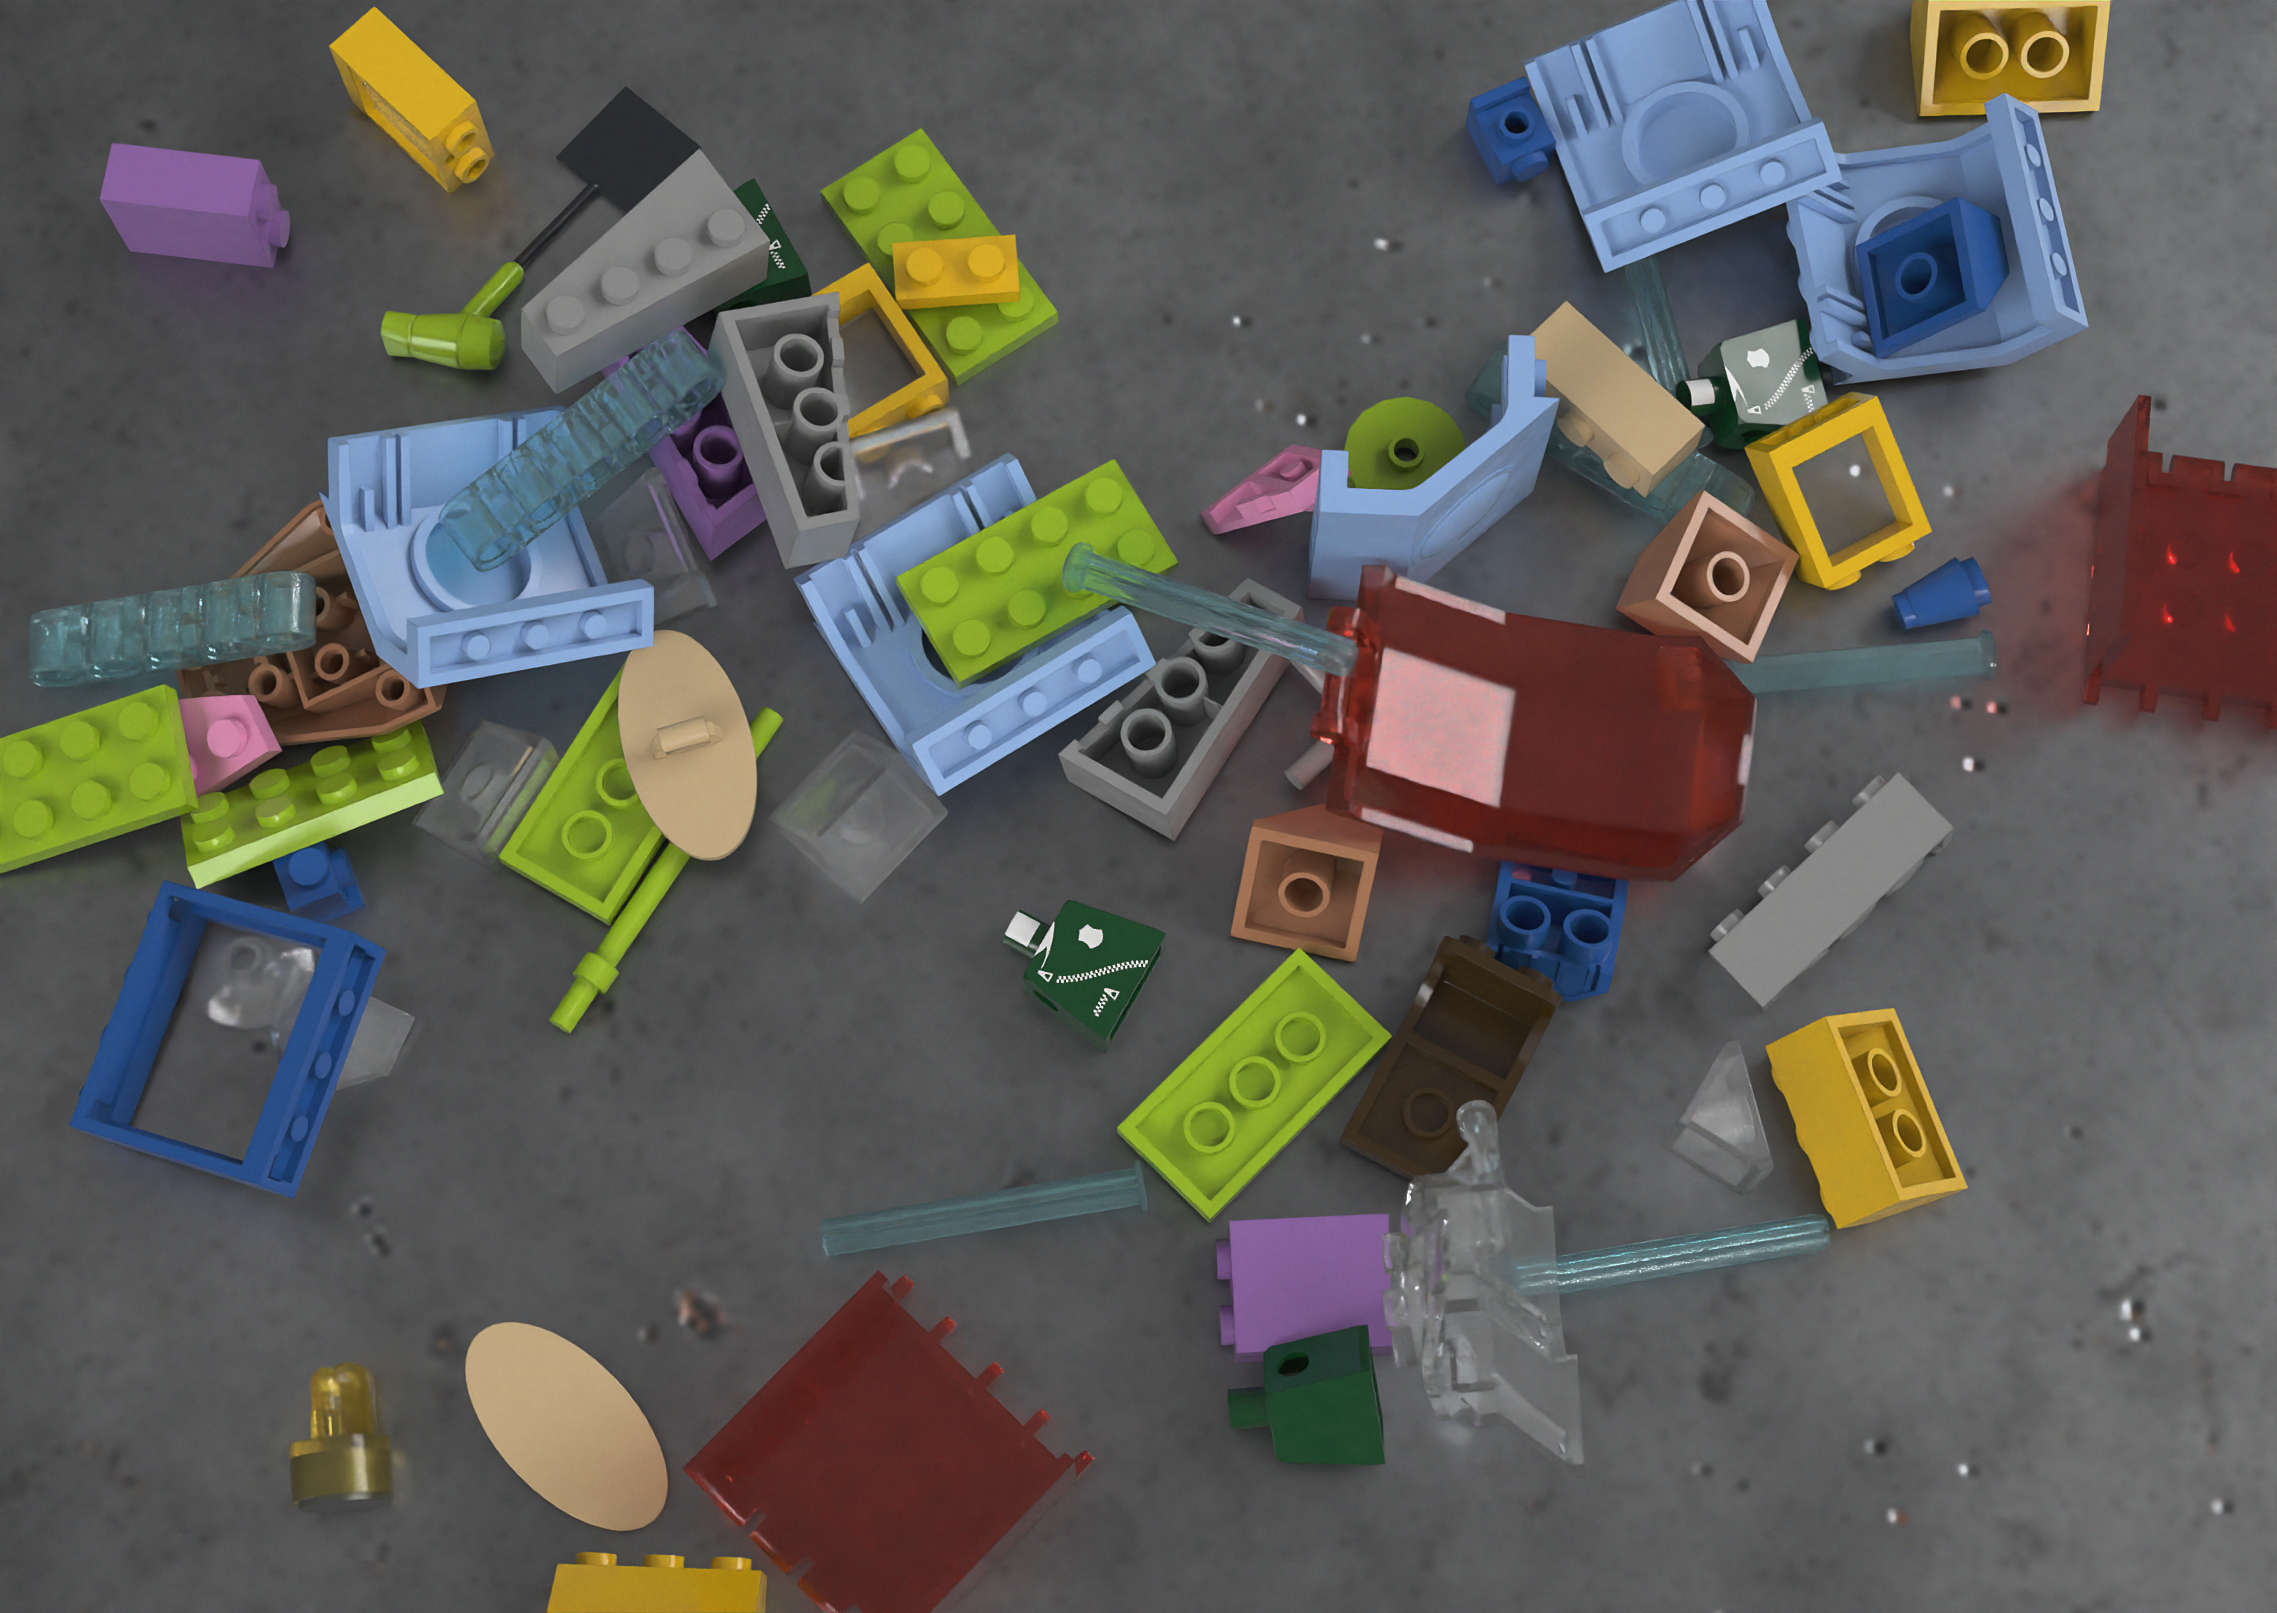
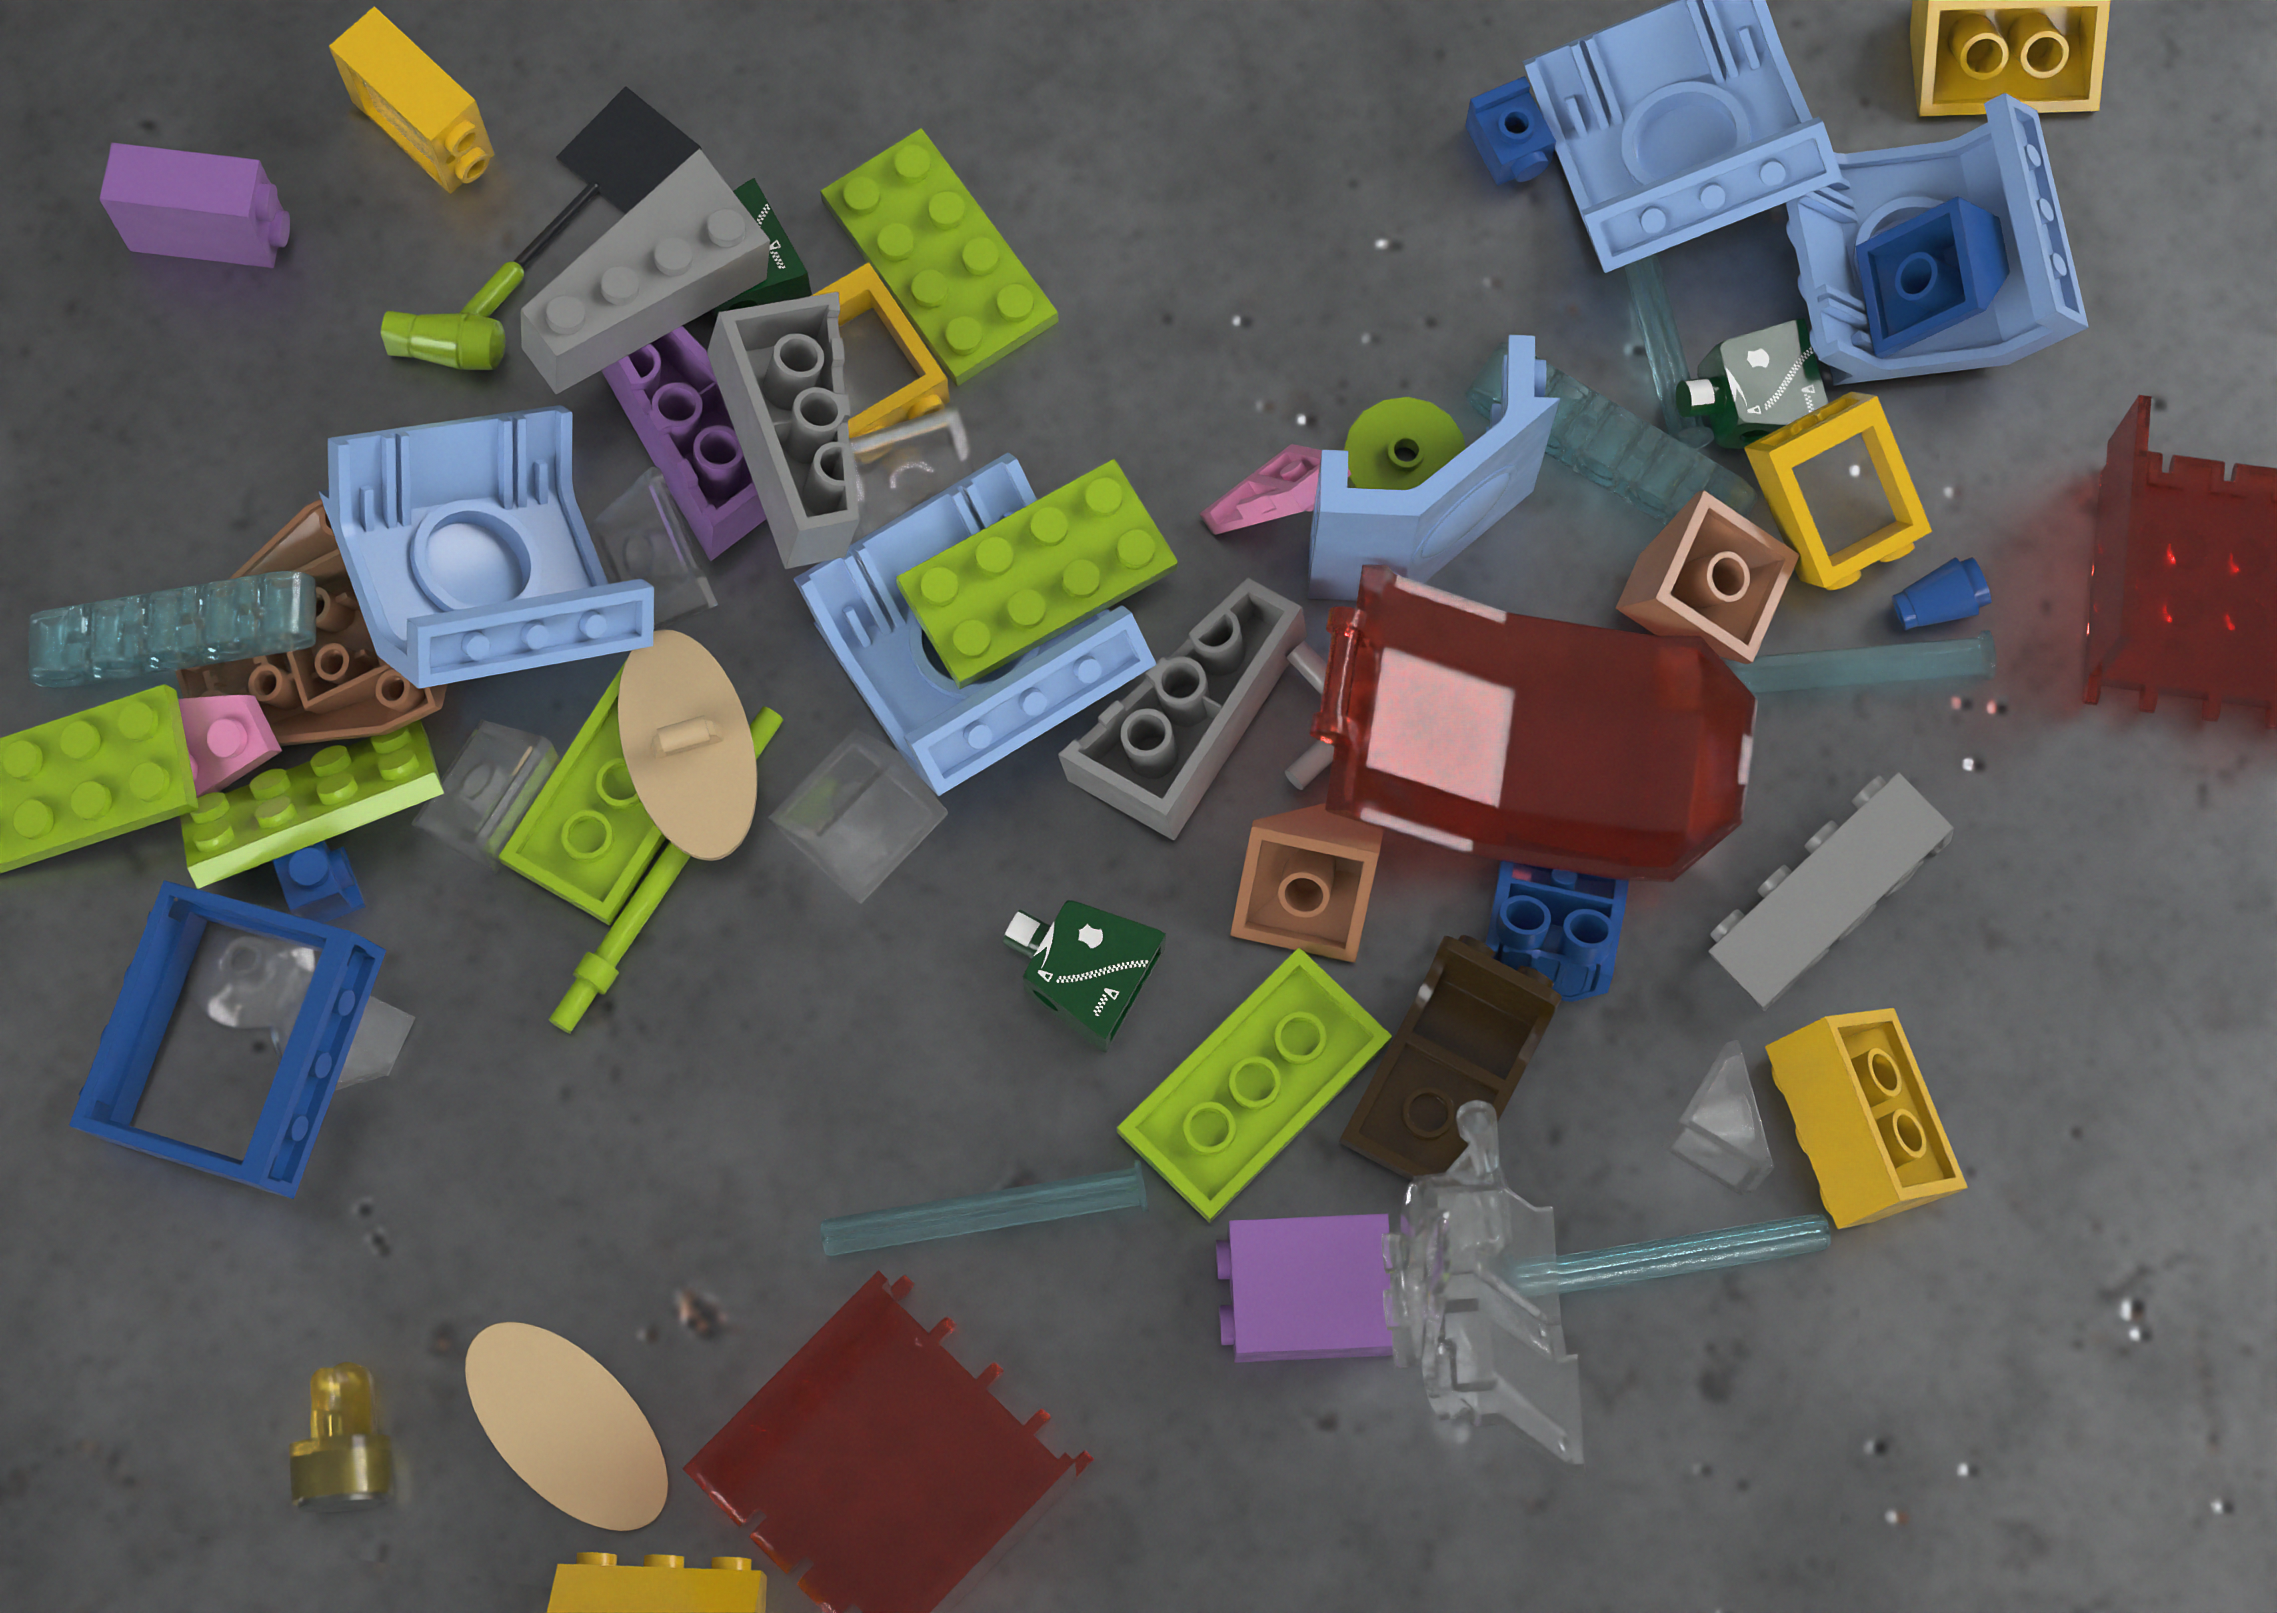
clear light blue beam [438,329,724,572] -> none
yellow plate [892,235,1020,310] -> none
clear light blue axle [1062,542,1359,677] -> none
dark green torso [1228,1324,1386,1465] -> none
tan brick [1529,301,1705,498] -> none

